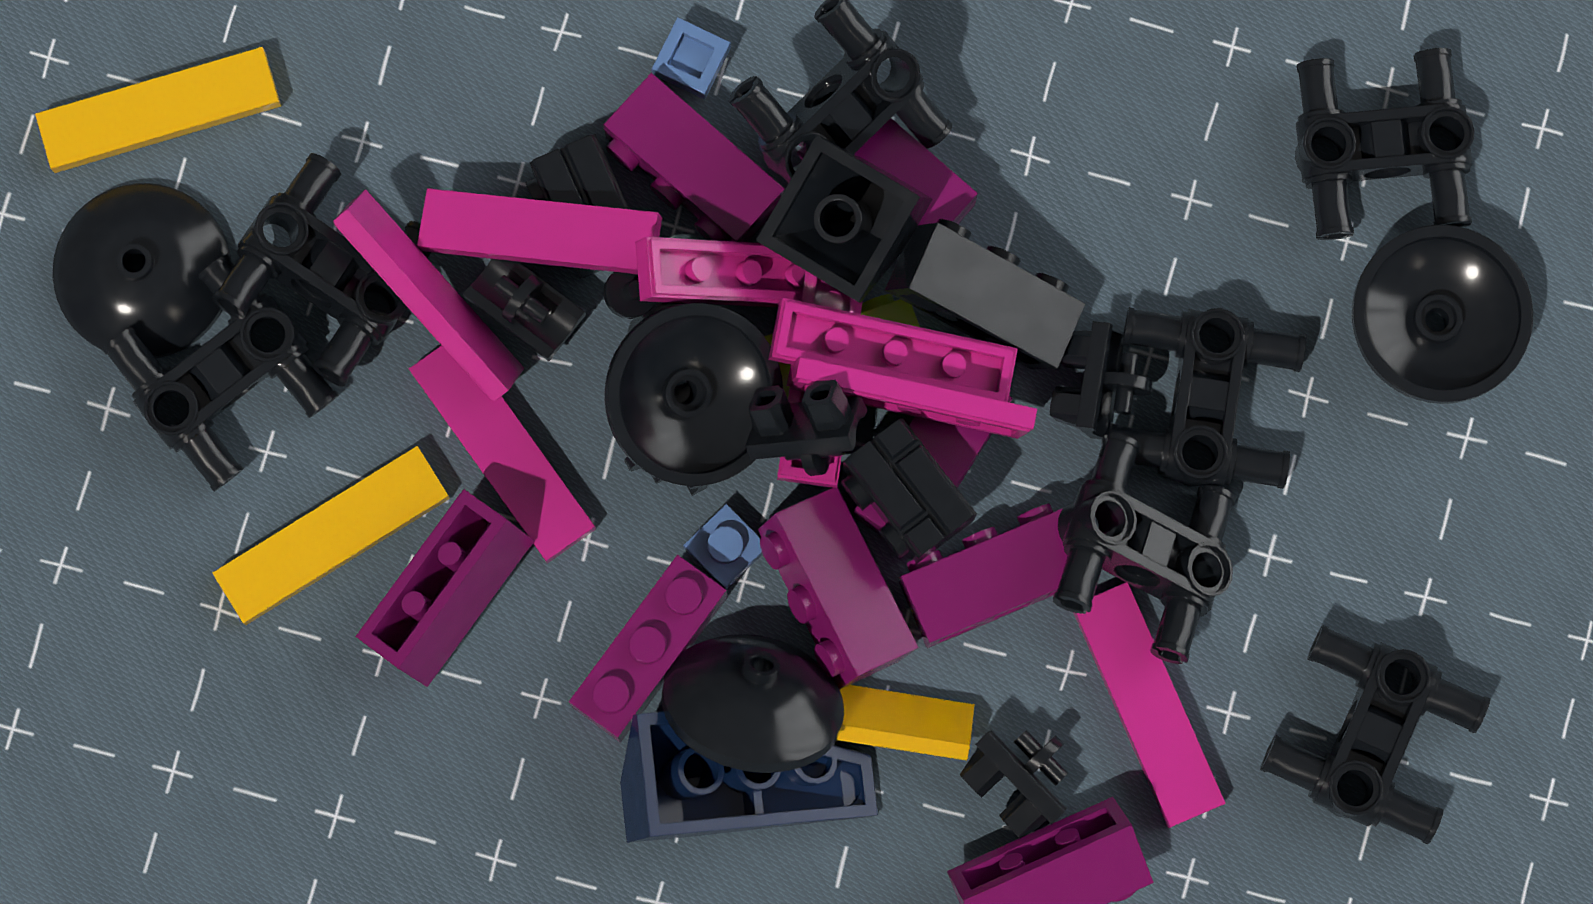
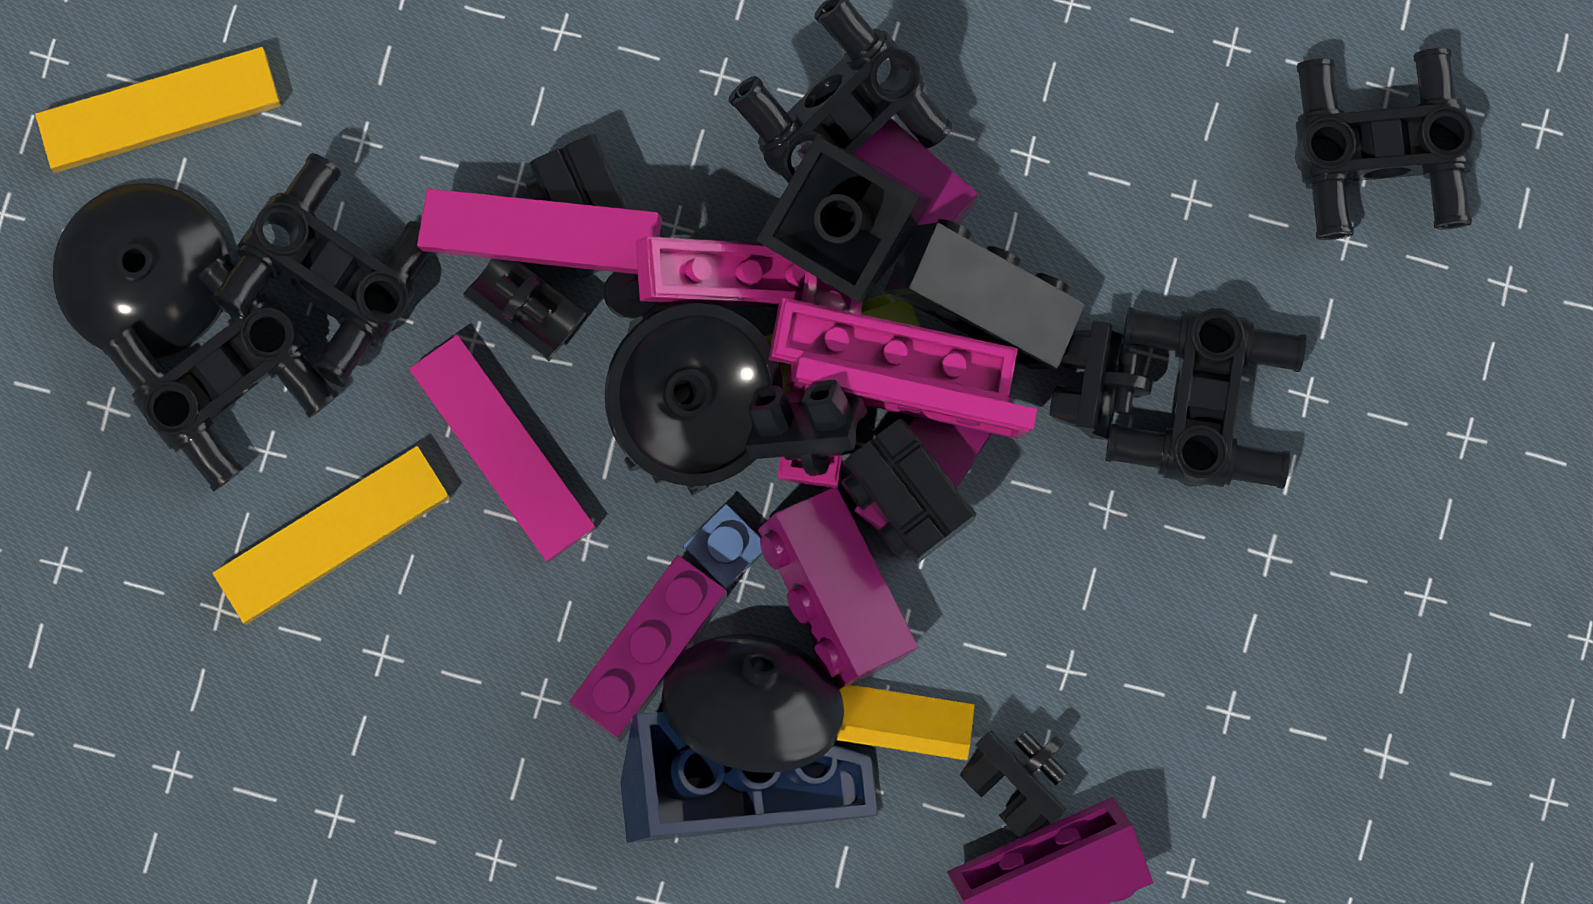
dark pink tile [333,189,524,402] -> none
magenta brick [355,489,534,687] -> none
magenta brick [603,73,785,242] -> none
medium blue plate [652,17,731,100] -> none
magenta brick [899,503,1068,649] -> none
black piece [1053,433,1236,664] -> none
dark pink tile [1073,582,1226,828] -> none
black piece [1260,625,1490,845] -> none
black dish [1352,225,1533,404] -> none

